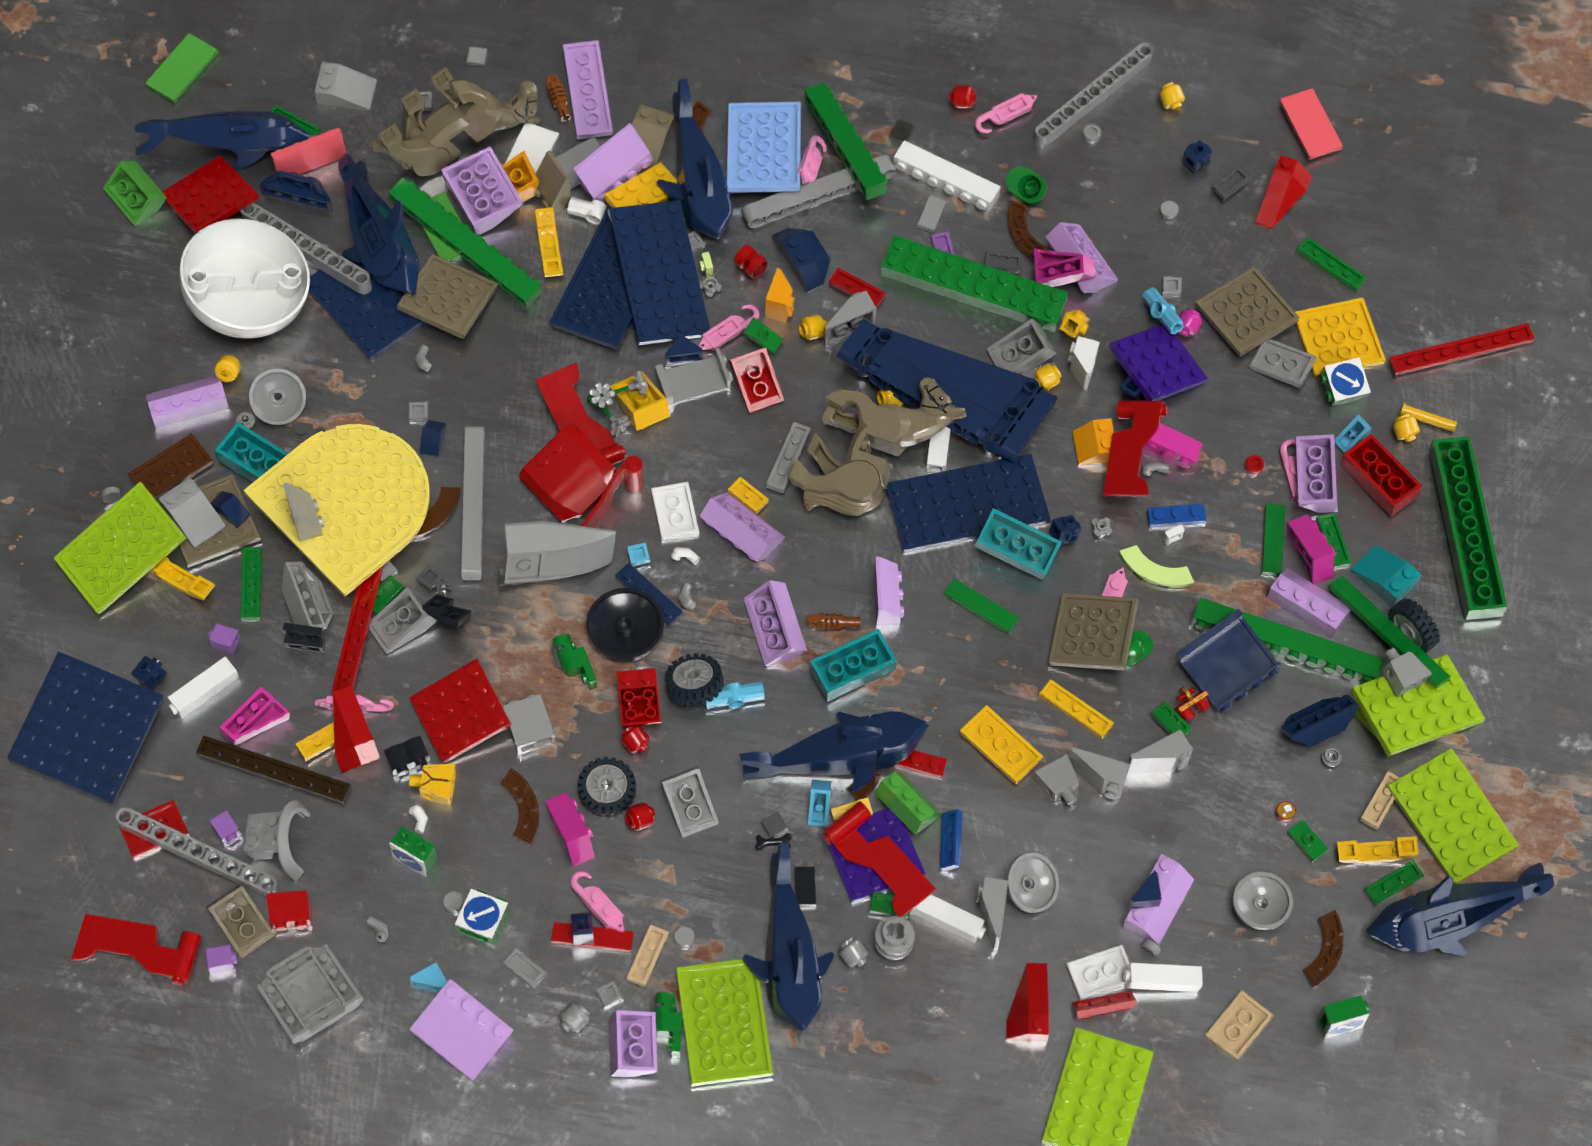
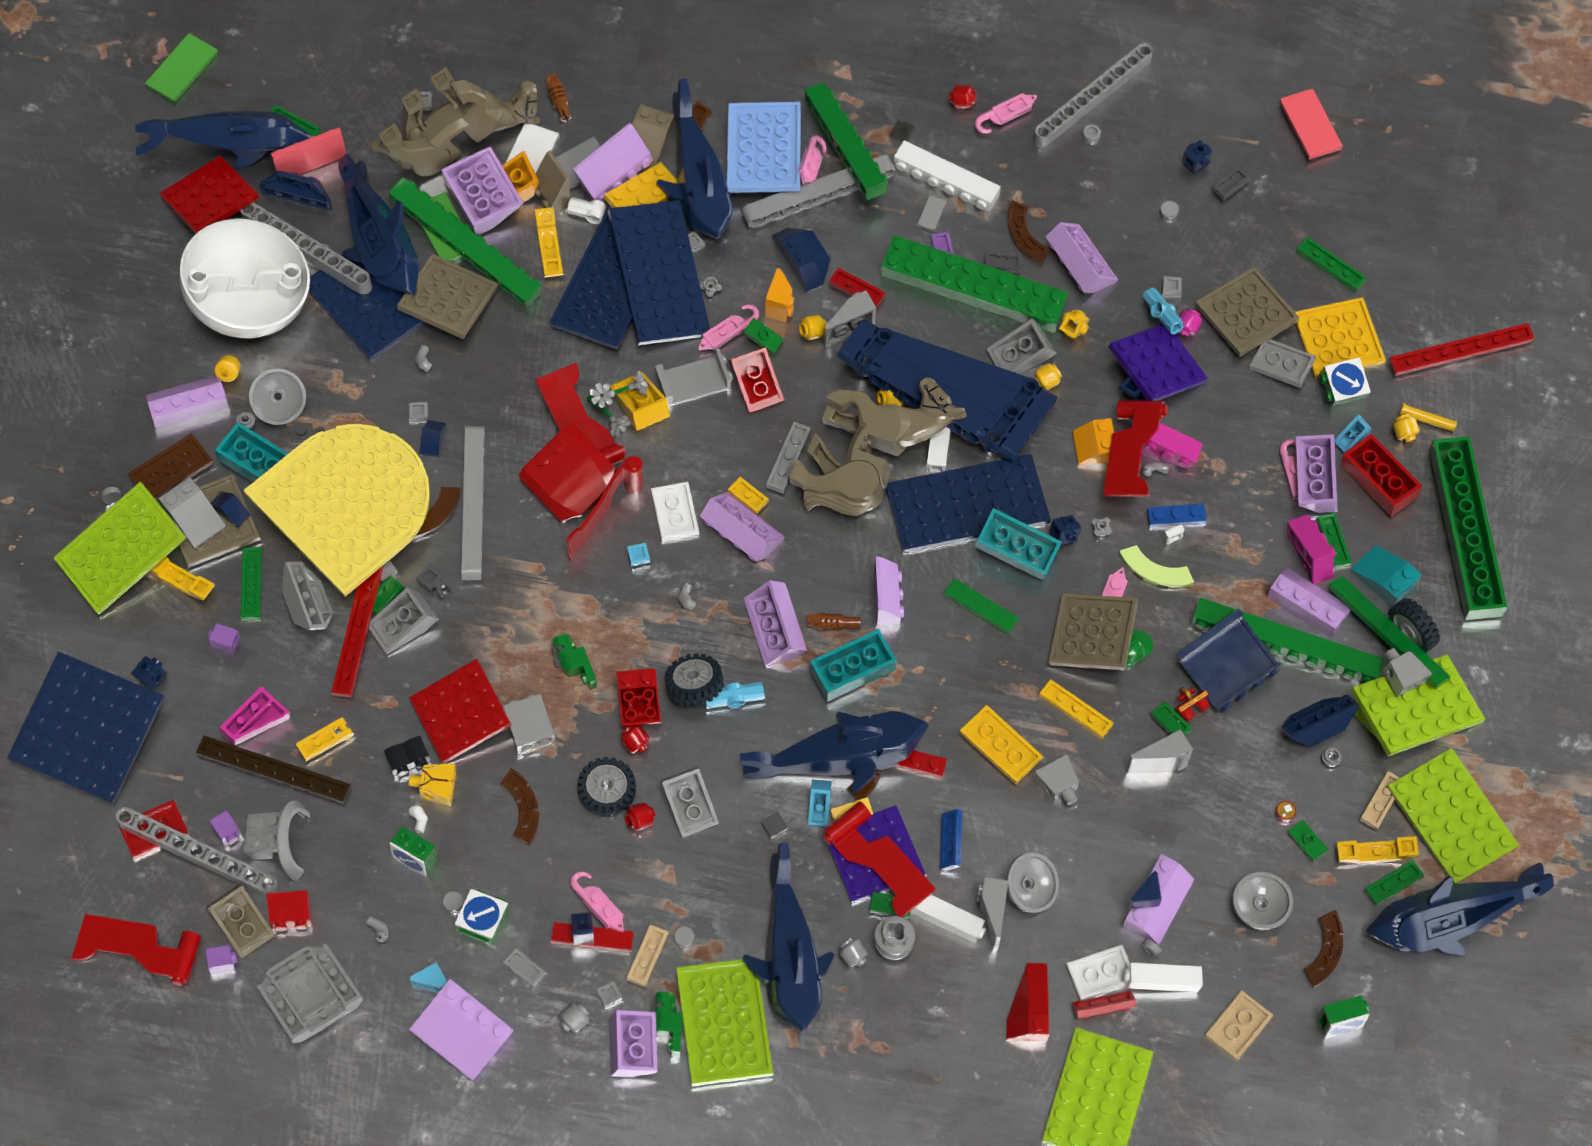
bright green slope [103,161,167,226] -> none
white brick [168,657,239,719] -> none
light grey slope [283,483,324,541] -> none
black slope [283,623,325,653] -> none
light grey slope [315,62,377,111] -> none
bright pink plate [315,695,394,712] -> none
red wedge [333,686,380,773] -> none
black slope [422,595,471,628] -> none
light grey tile [467,47,487,67] -> none
light grey wedge [497,521,616,586] -> none
dark pink wedge [545,792,595,867] -> none
lavender plate [563,40,613,139] -> none
black dish [586,588,664,662] -> none
dark blue plate [615,563,683,627] -> none
dark blue slope [665,335,703,365] -> none
white arm [671,547,700,565] -> none
yellowish green plate [699,252,713,278] -> none
red wheel [733,244,768,279] -> none
black piece [755,833,792,852] -> none
black tile [794,866,816,907] -> none
bright green slope [875,771,942,835] -> none
green piece [1006,166,1047,203] -> none
dark pink wedge [1034,249,1095,287] -> none
white slope [1068,336,1100,391] -> none
light grey slope [1070,747,1130,799] -> none
yellow head [1159,82,1185,111] -> none
red tile [1245,455,1264,475] -> none
red wedge [1255,154,1312,229] -> none
green tile [1262,503,1285,576] -> none

